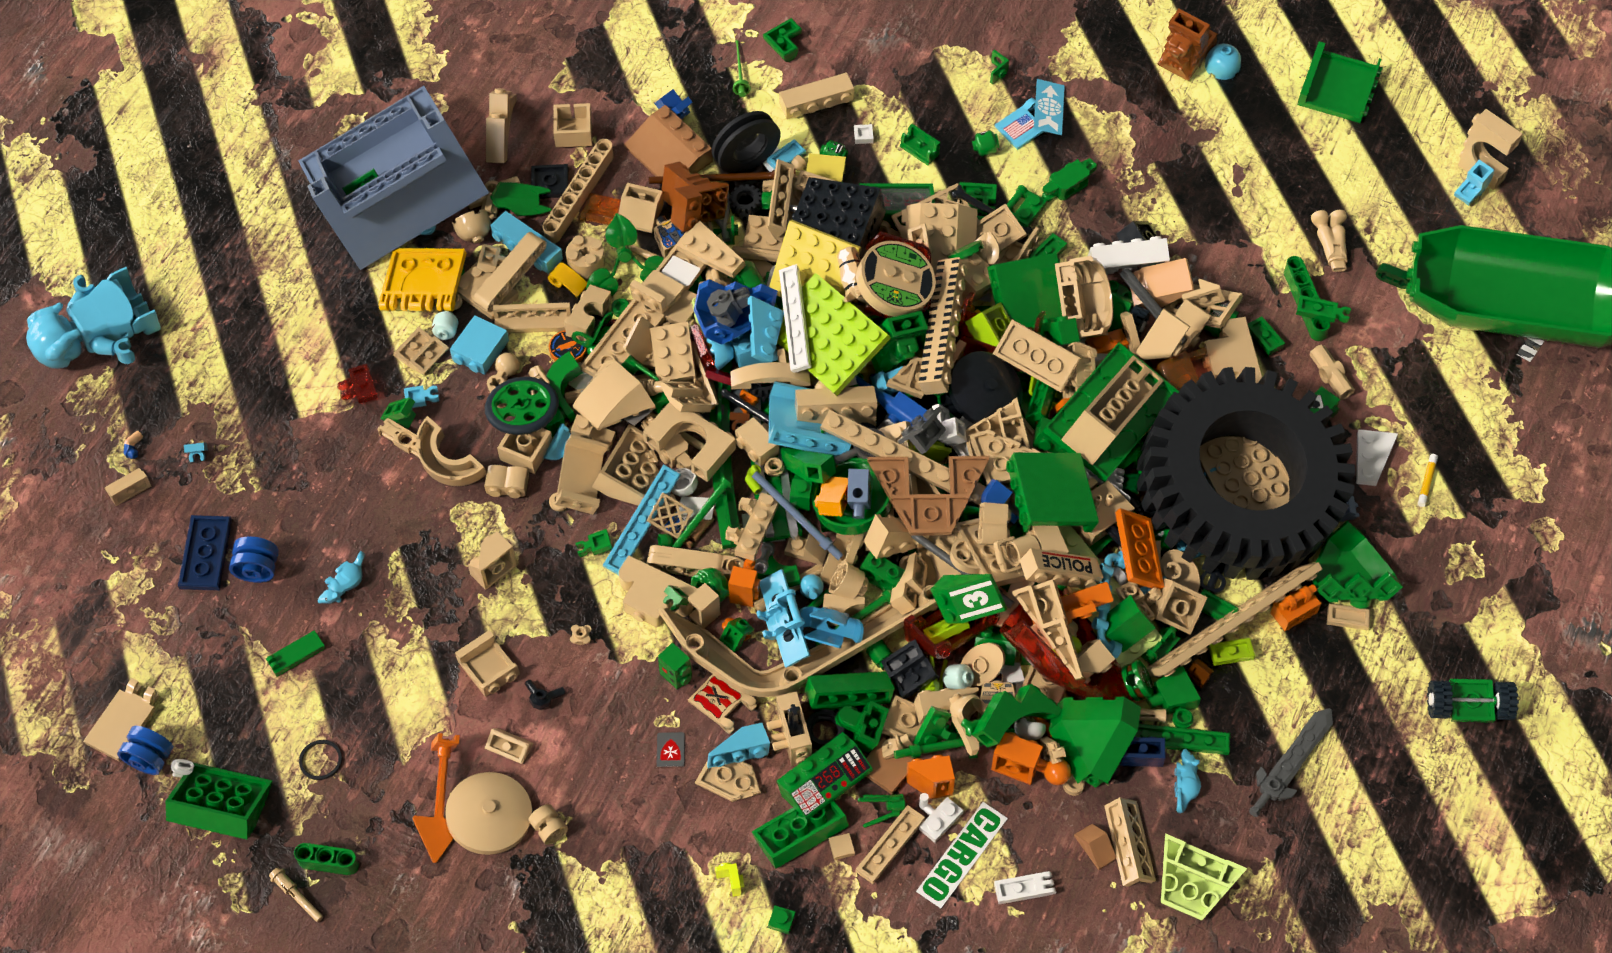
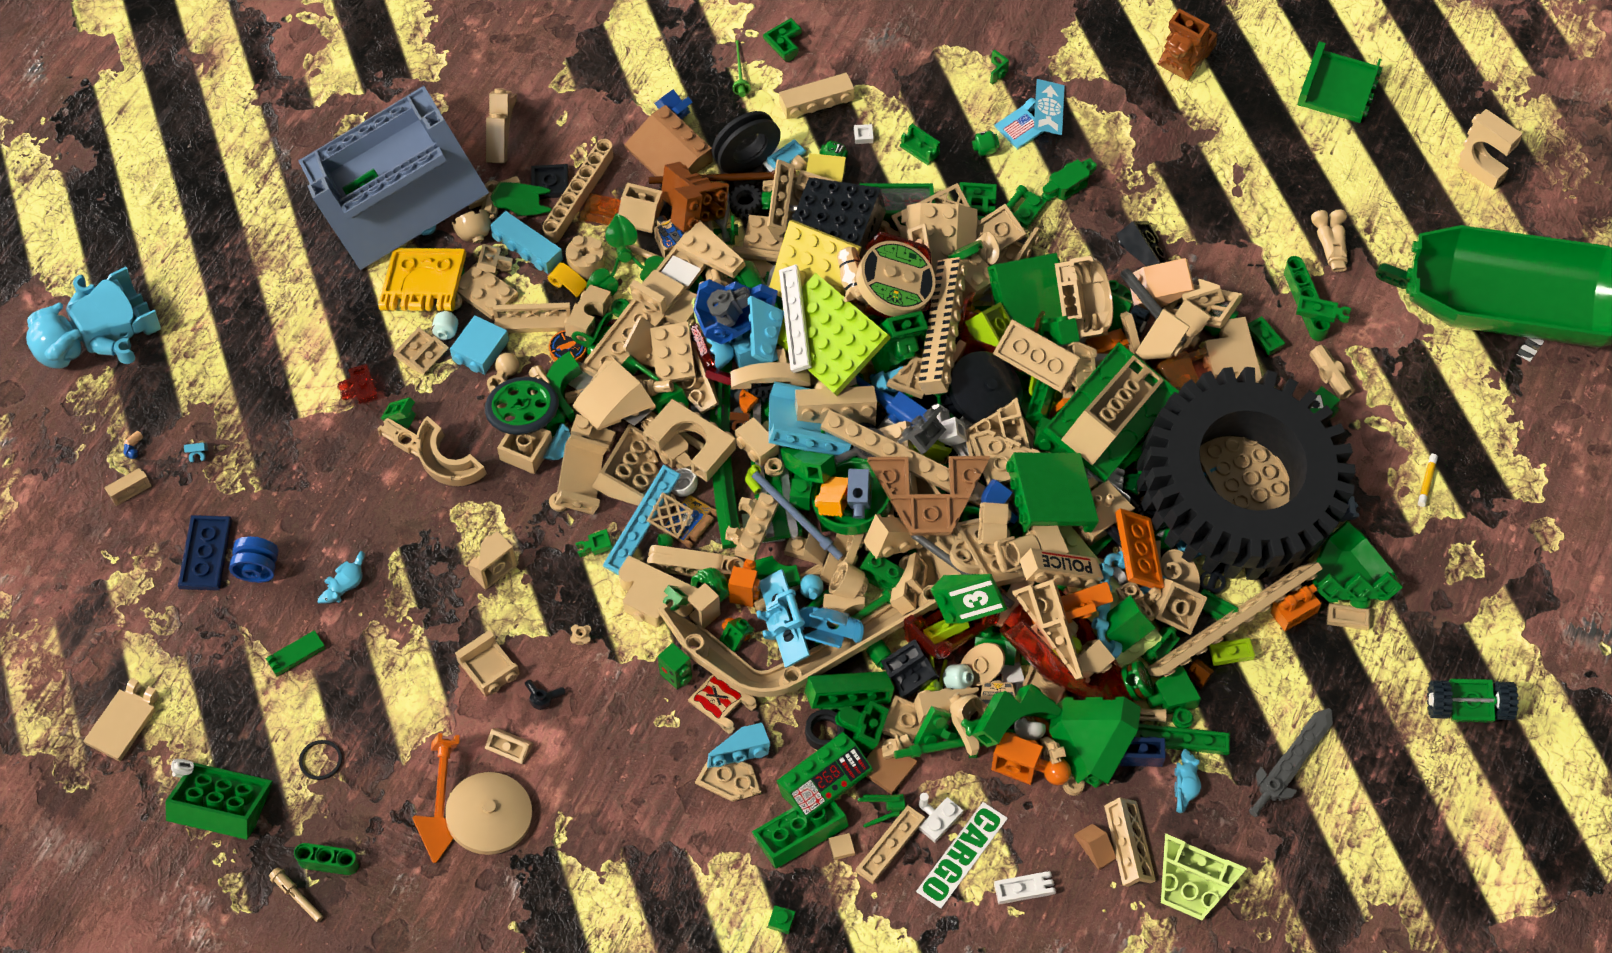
blue wheel [117,725,174,775] -> none
medium azure plate [404,385,439,408] -> none
tan beam [473,232,547,312] -> none
tan brick [484,465,529,498] -> none
tan wheel [528,804,568,845] -> none
tan piece [554,103,592,147] -> none
dark grey sticker [657,732,685,767] -> none
tan slope [660,381,713,412] -> none
green bar [672,477,733,548] -> none
white sticker [677,496,714,520] -> none
neon yellow bracket [715,862,745,897] -> none
black piece [721,389,769,425] -> none
flat silver bar [754,541,775,574] -> none
tan piece [766,691,812,766] -> none
orange slope [906,755,955,799] -> none
black piece [952,185,1033,241] -> none
green plate [1029,233,1068,258] -> none
white wedge [1088,236,1170,275] -> none
medium azure cylinder [1205,43,1241,80] -> none
white wing [1356,429,1398,486] -> none
medium azure brick [1454,160,1494,206] -> none

